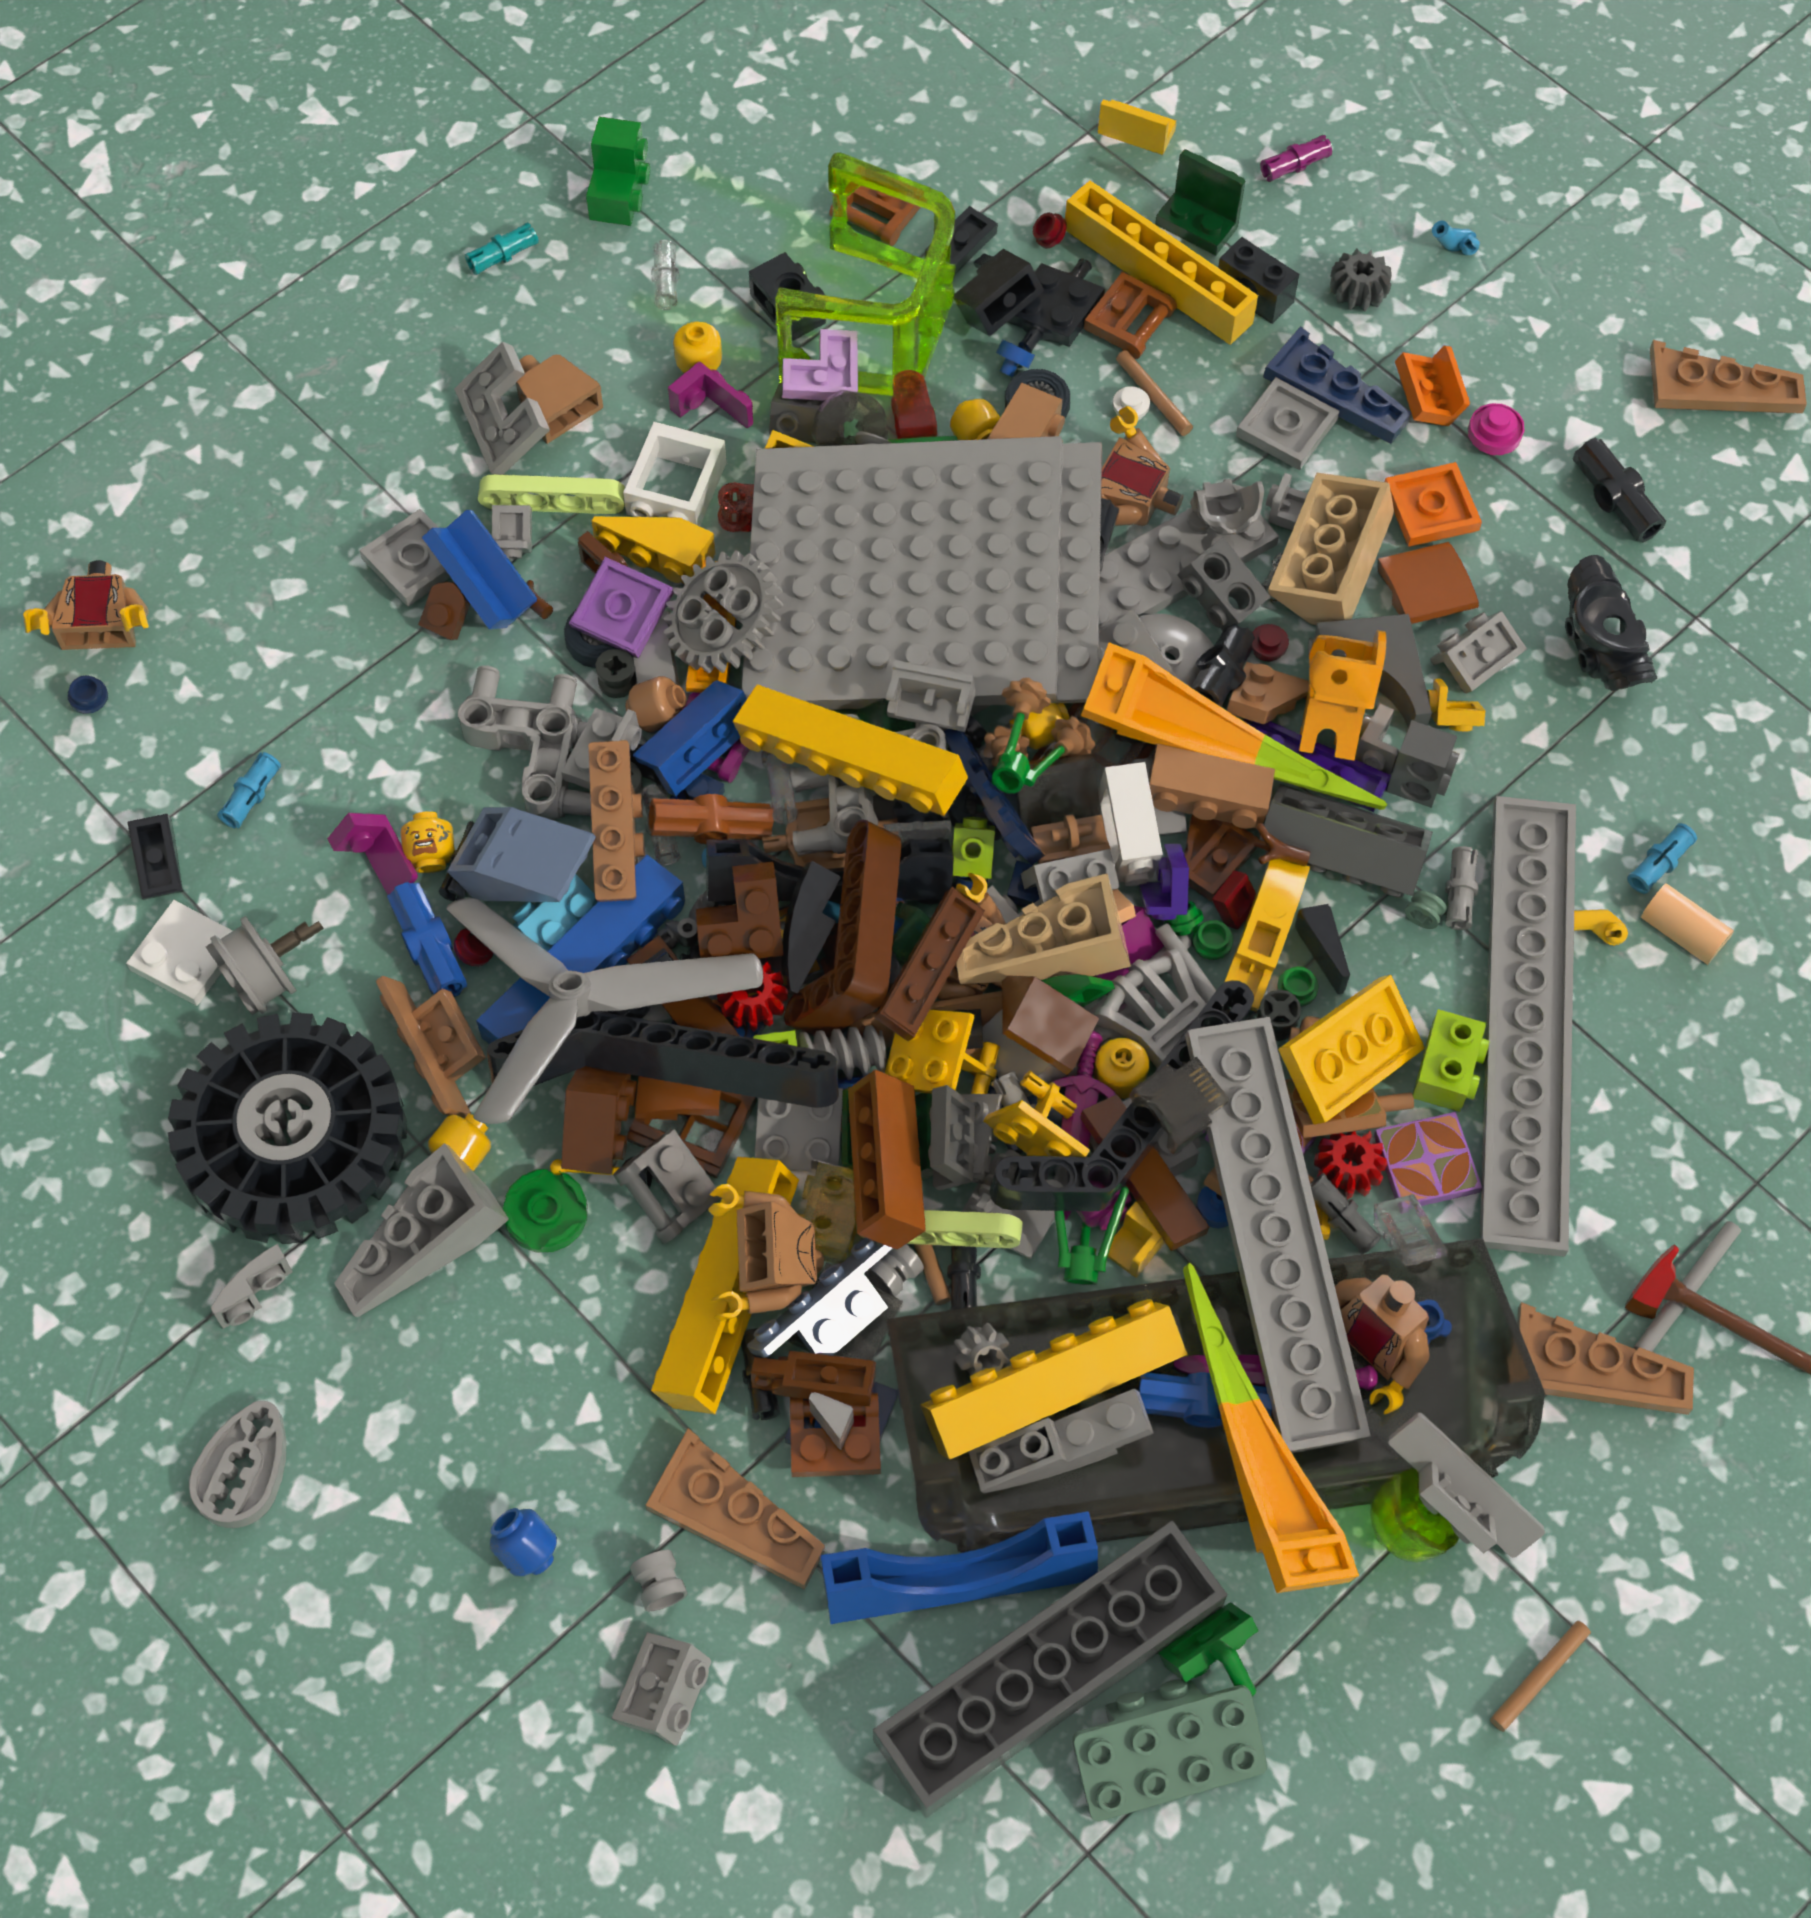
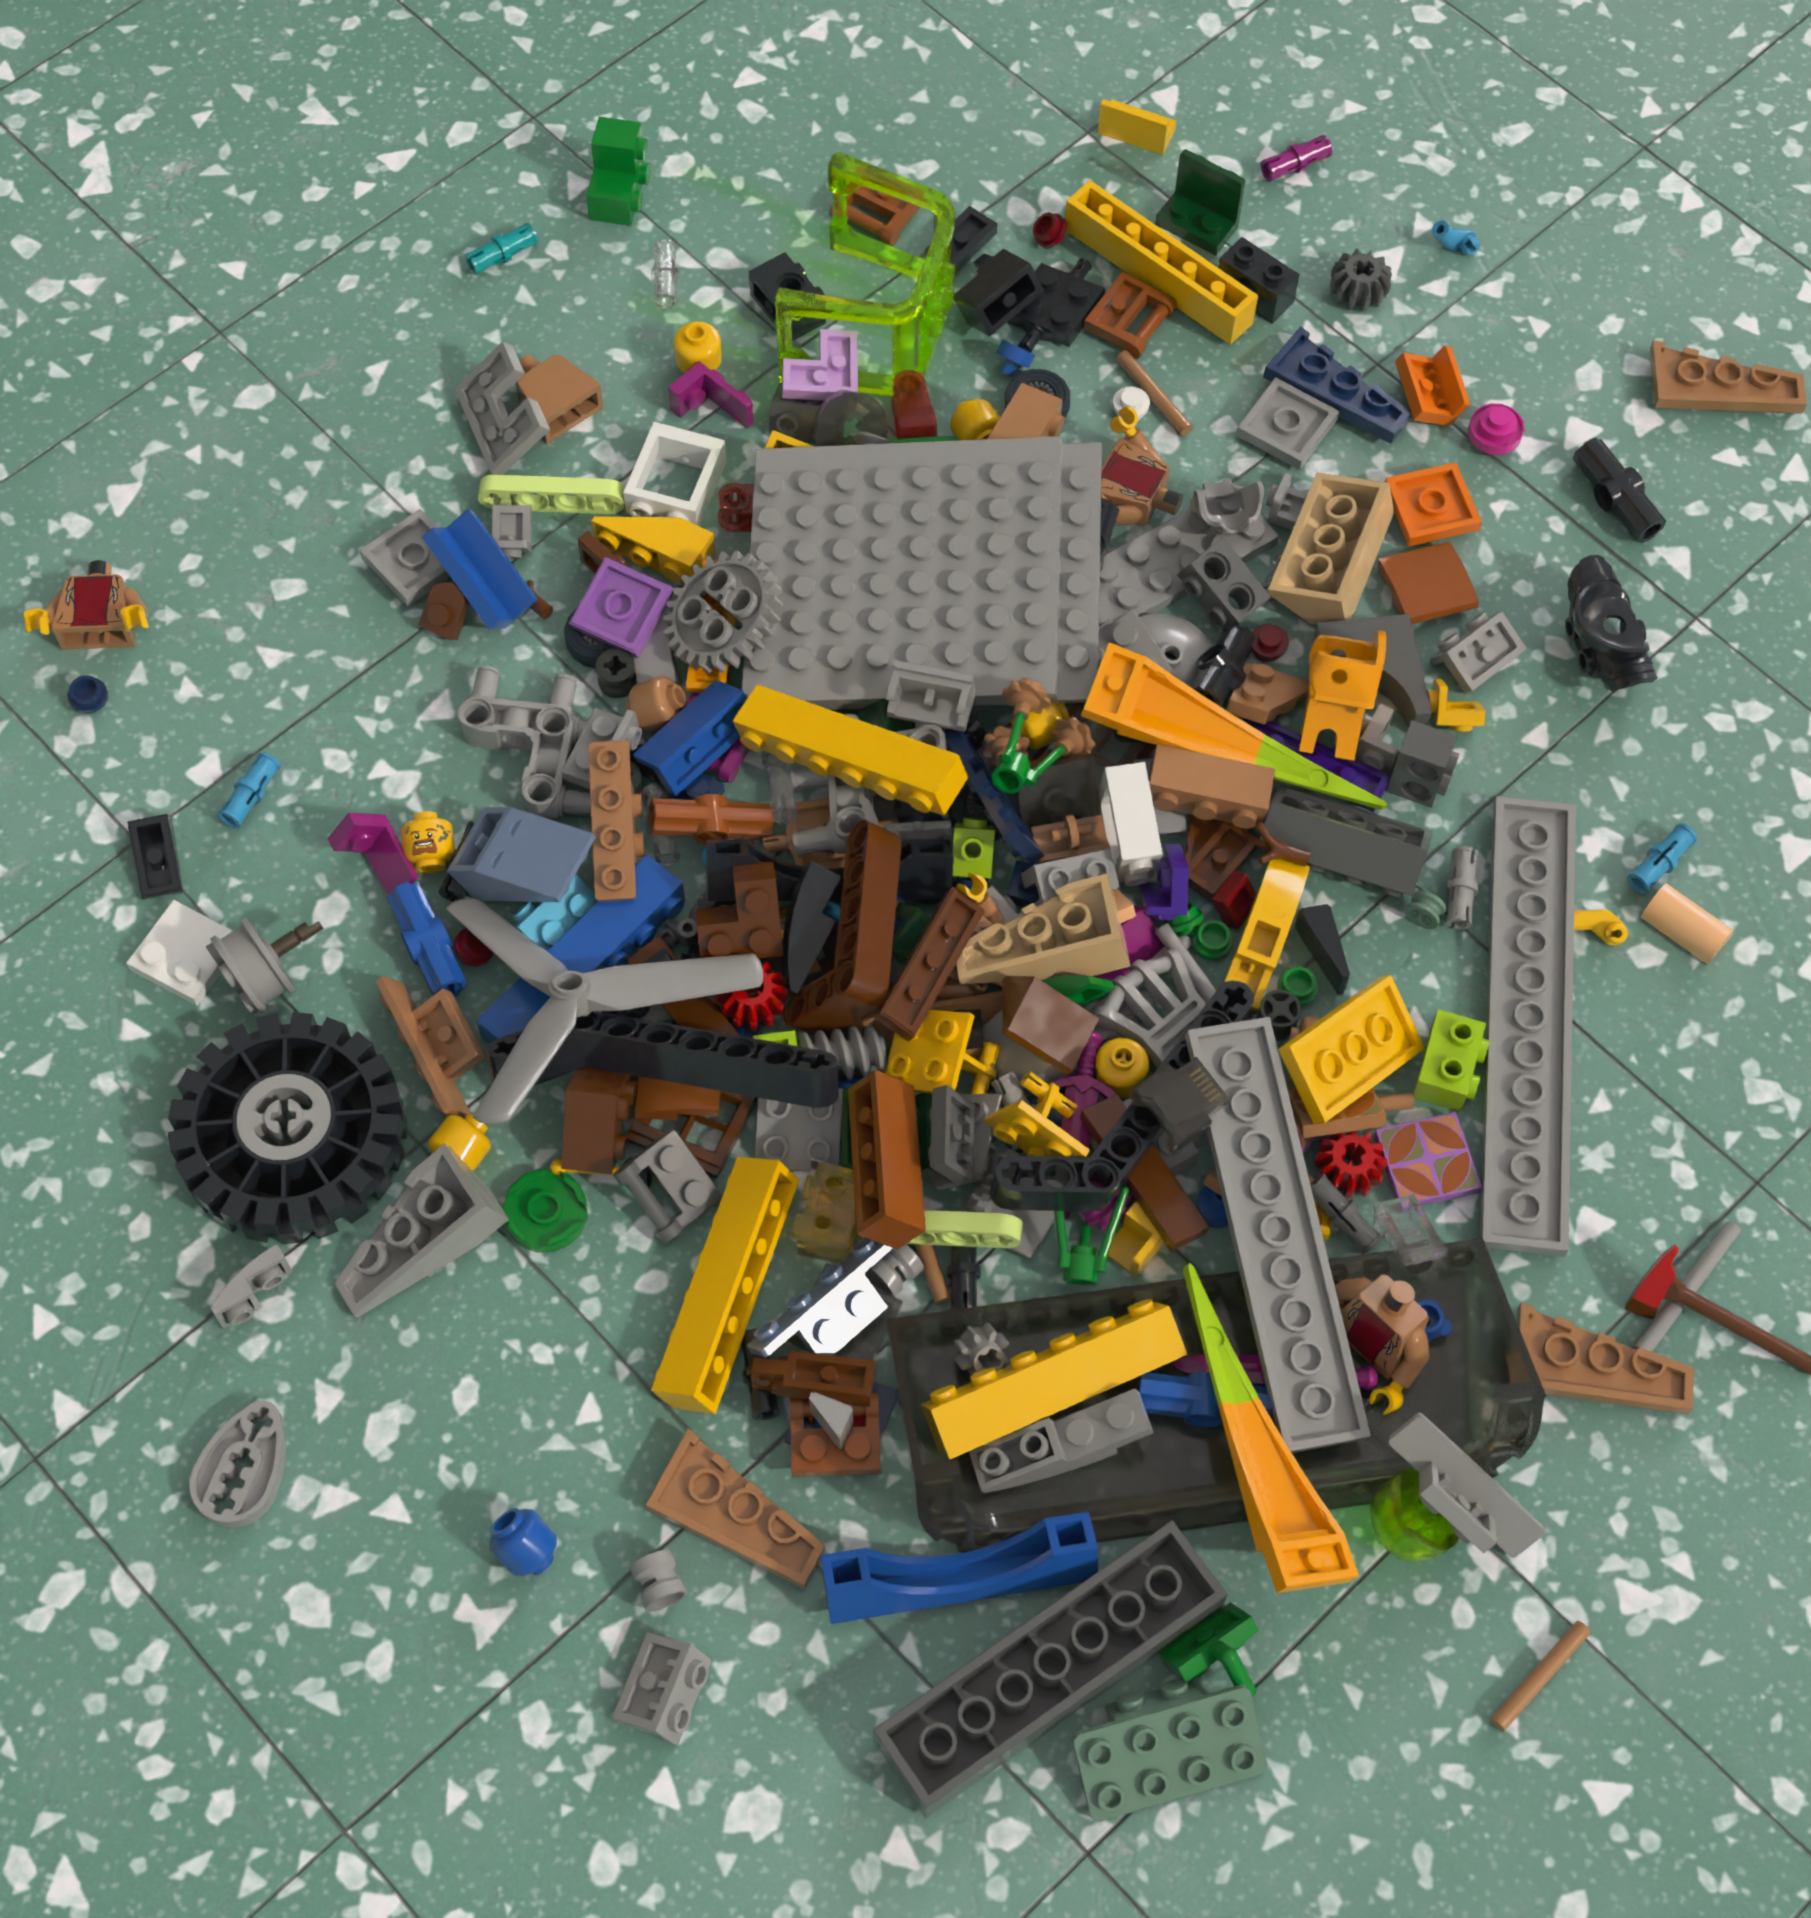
medium nougat torso [708,1184,824,1321] -> none

